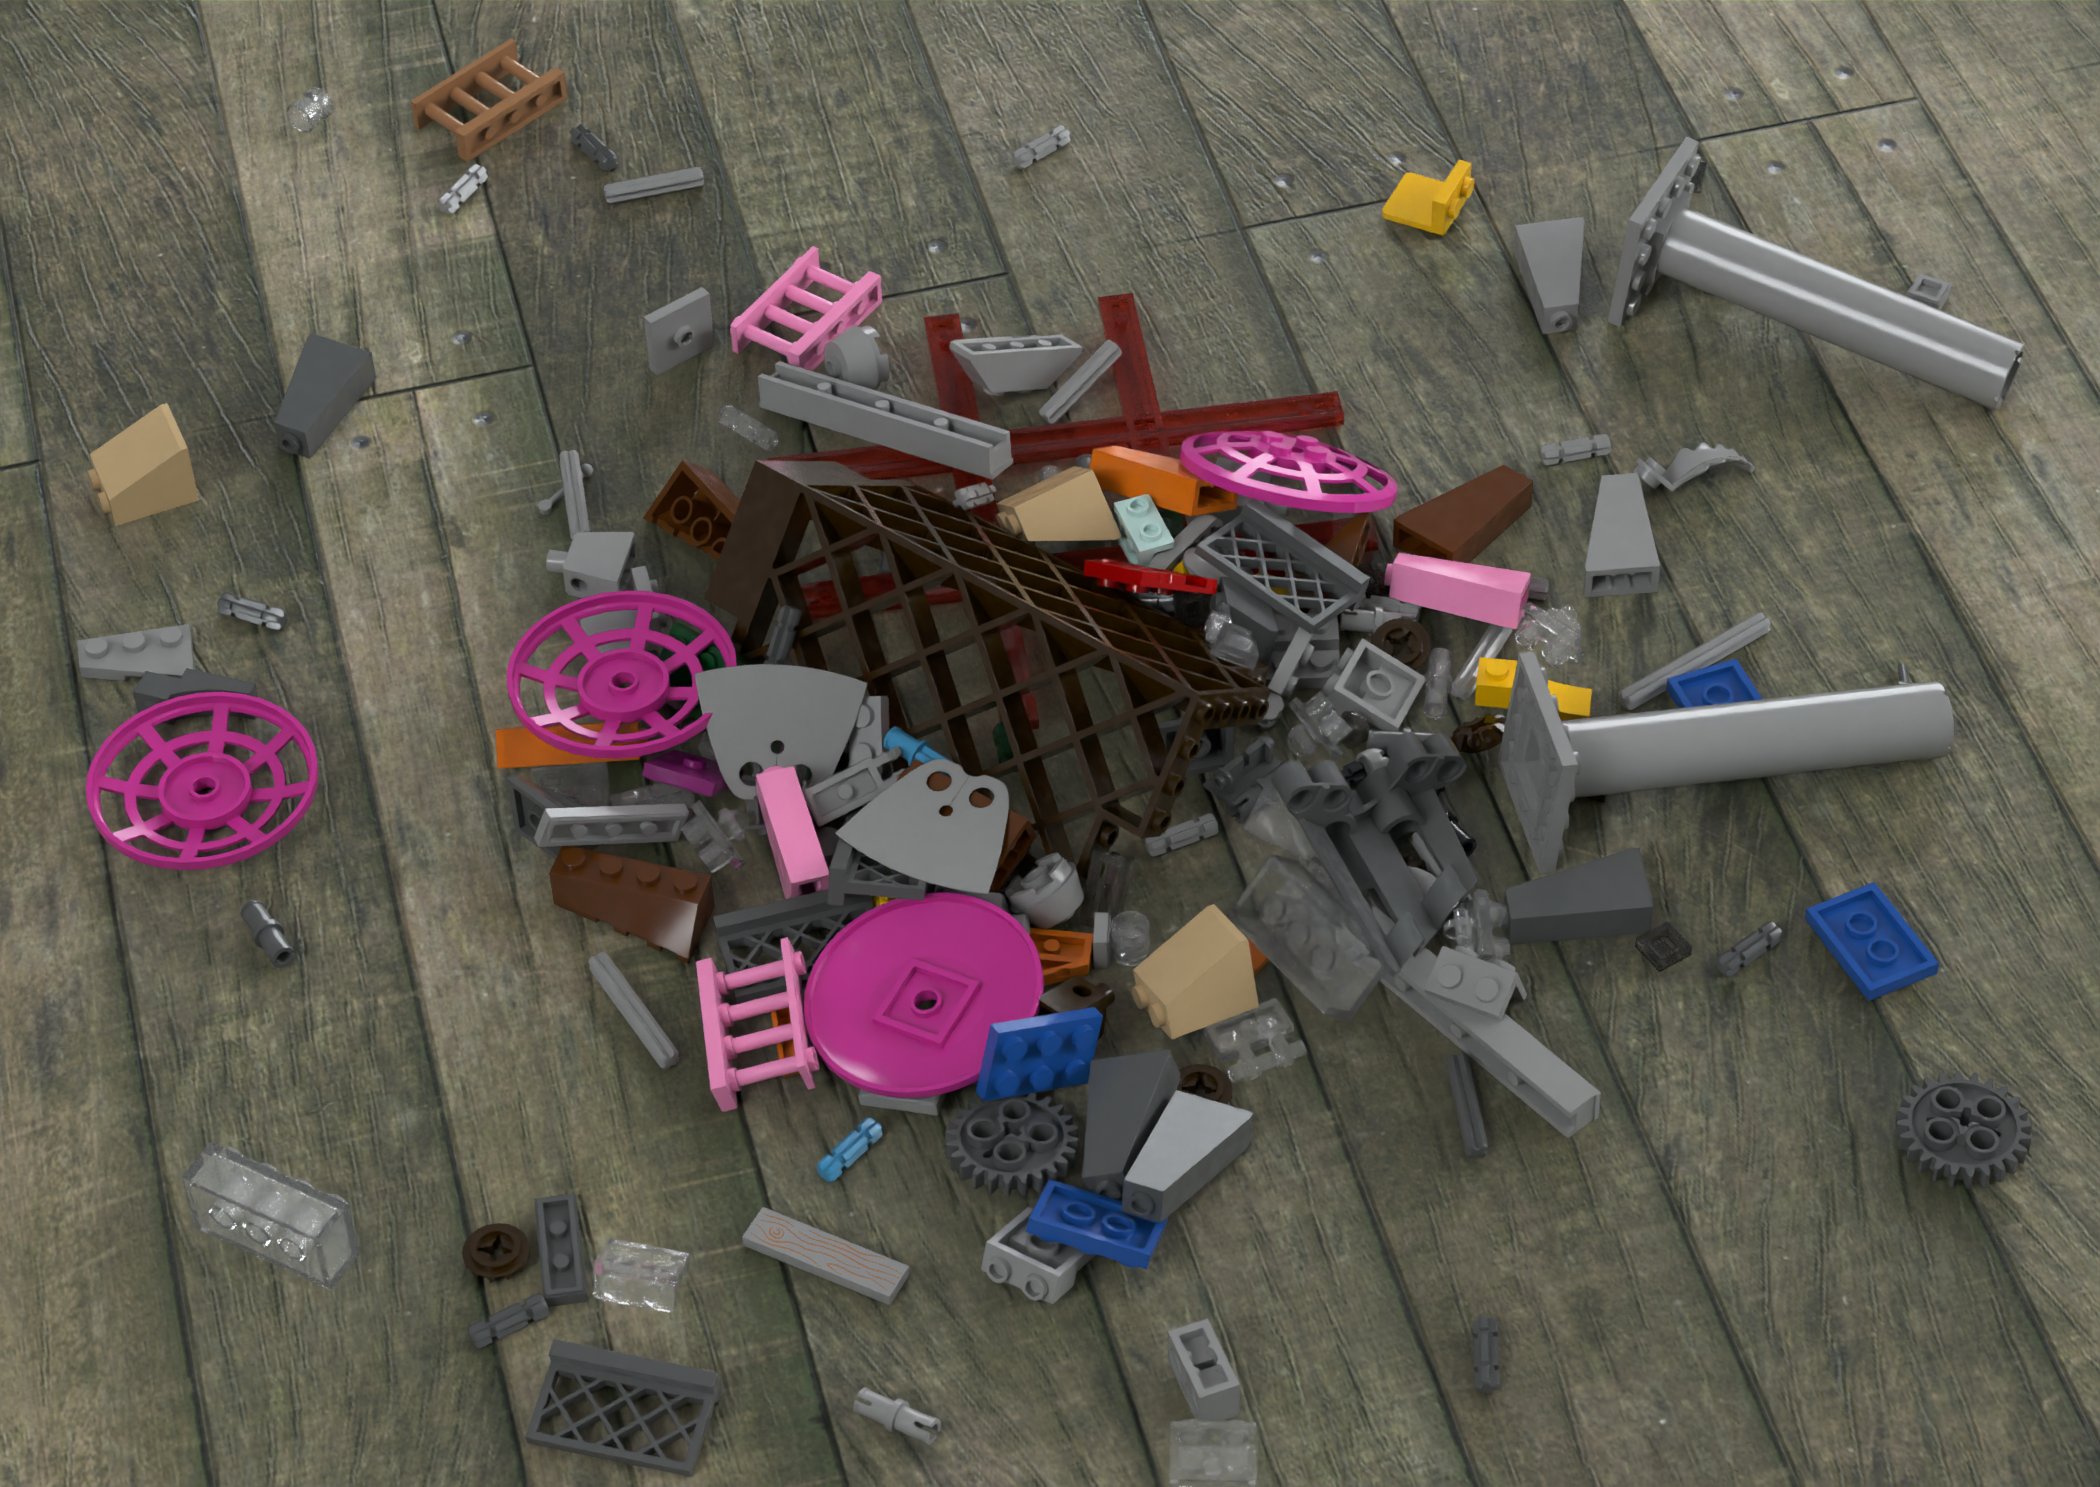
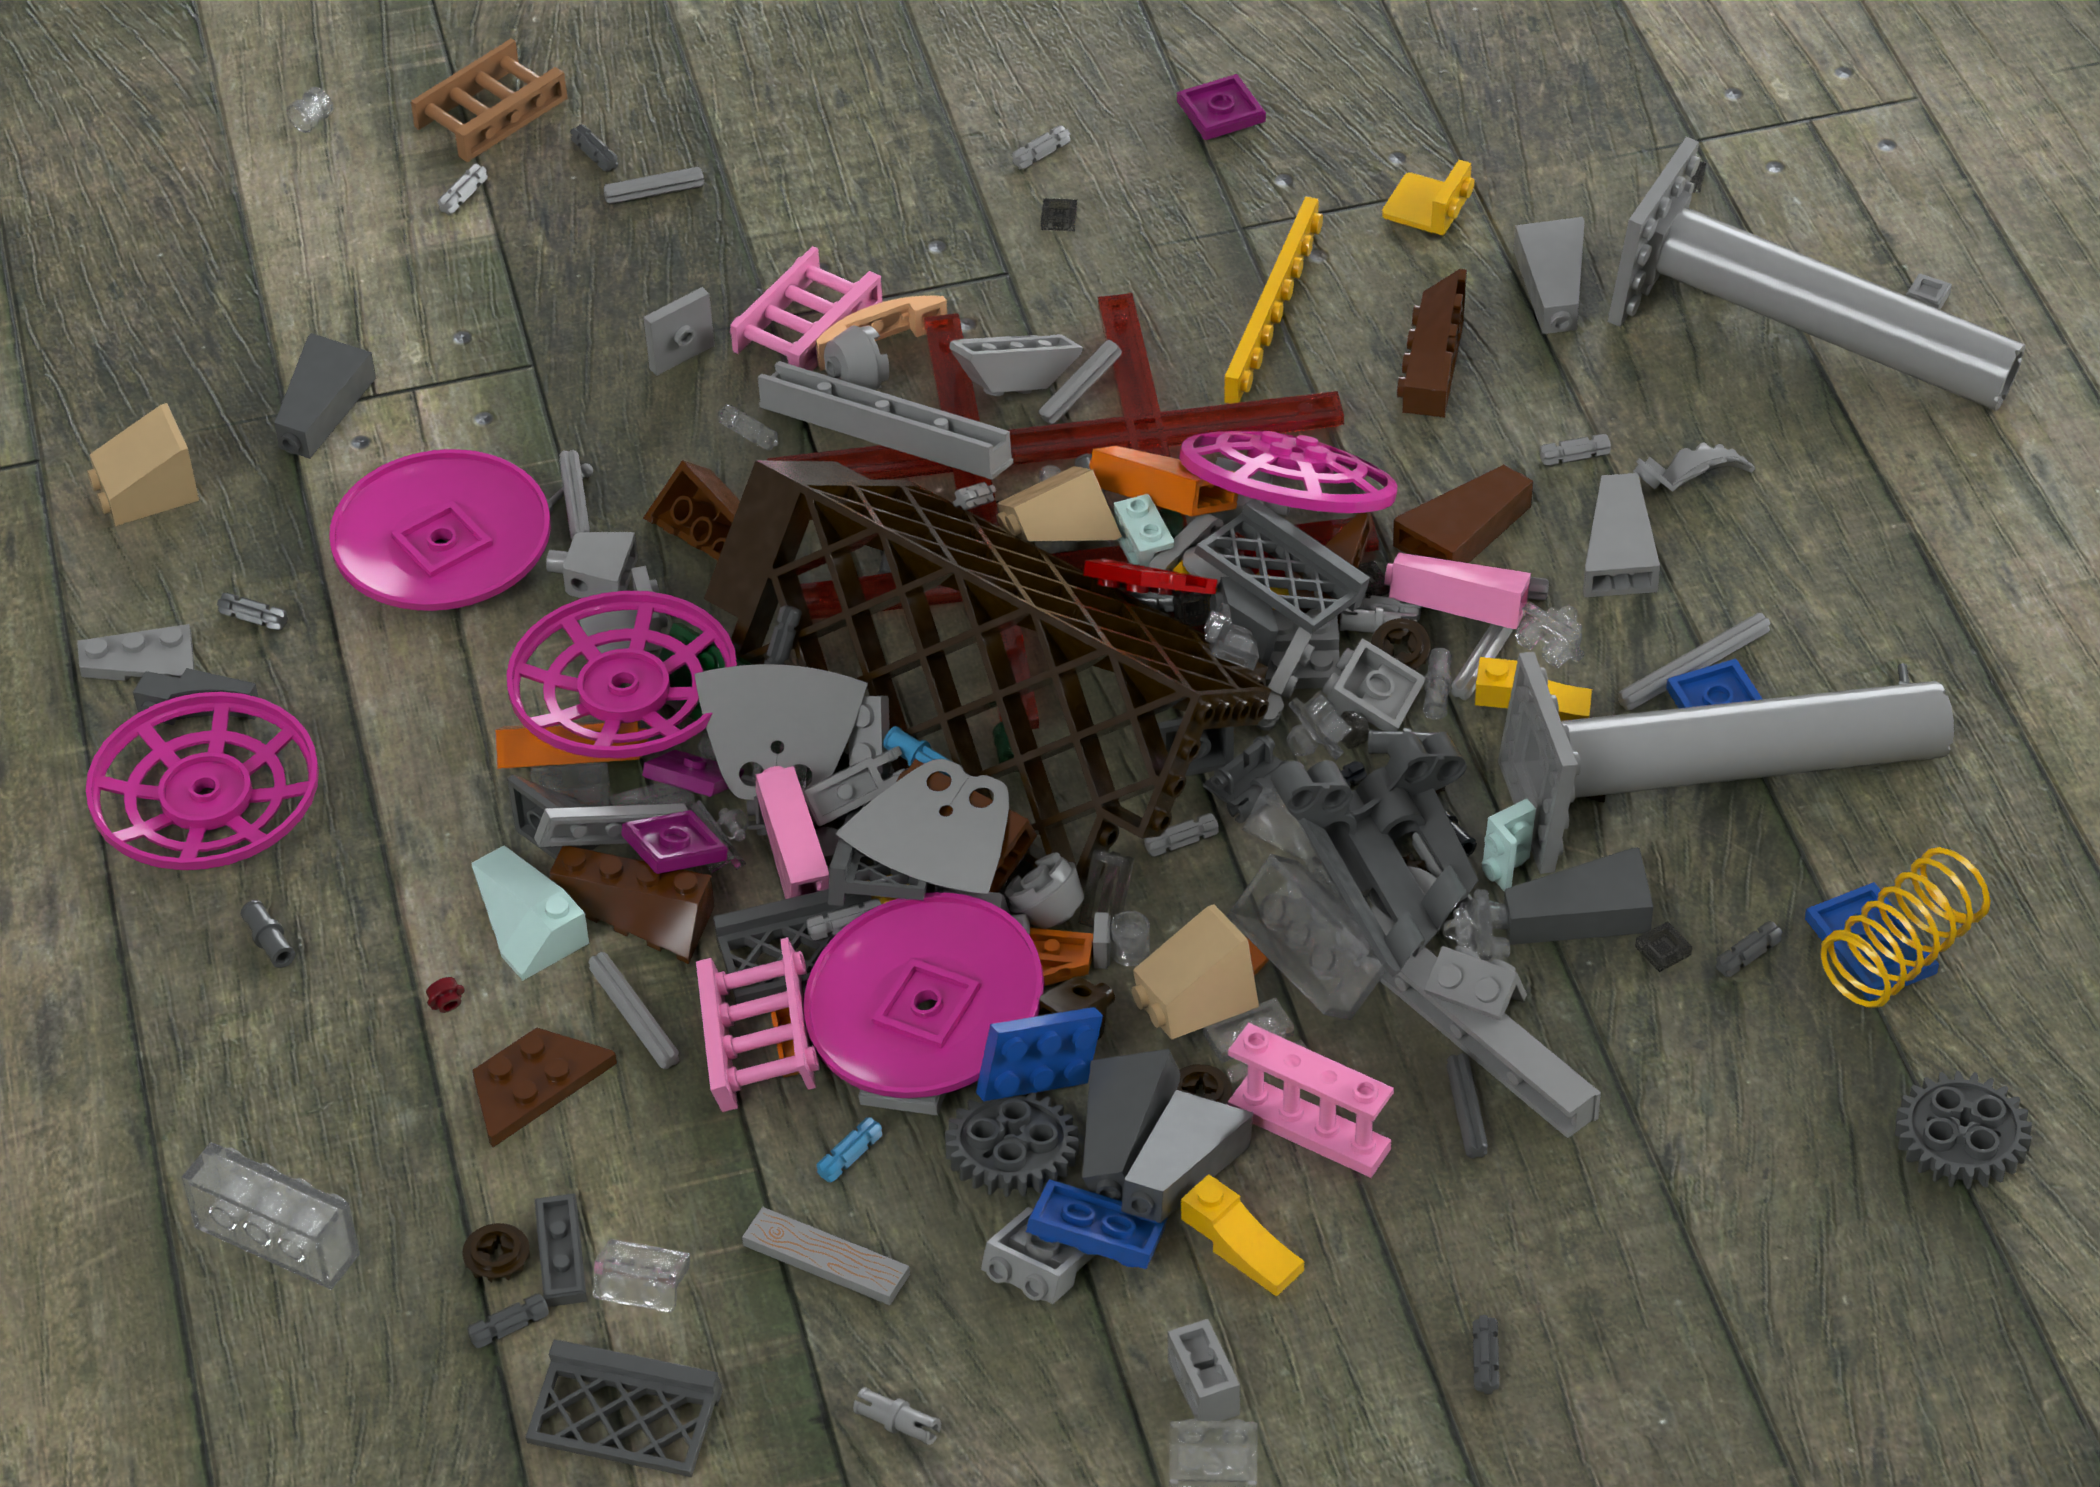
light grey hinge [1356,748,1389,776] -> none
dark brown gear [1451,714,1506,753] -> none
none -> dark pink dish [329,449,551,611]
none -> dark red plate [426,977,465,1013]
none -> light aqua wedge [471,845,589,981]
none -> reddish brown wing [472,1027,617,1147]
none -> magenta plate [621,810,728,874]
none -> light grey axle [806,899,882,941]
none -> light nougat slope [816,296,948,371]
none -> clear smoke tile [1041,198,1078,231]
none -> magenta plate [1177,74,1266,140]
none -> yellow slope [1181,1174,1304,1297]
none -> yellow plate [1224,196,1323,405]
none -> bright pink fence [1228,1023,1394,1178]
none -> reddish brown wedge [1397,269,1467,417]
none -> light aqua bracket [1482,798,1536,892]
none -> yellow piece [1820,847,1991,1008]

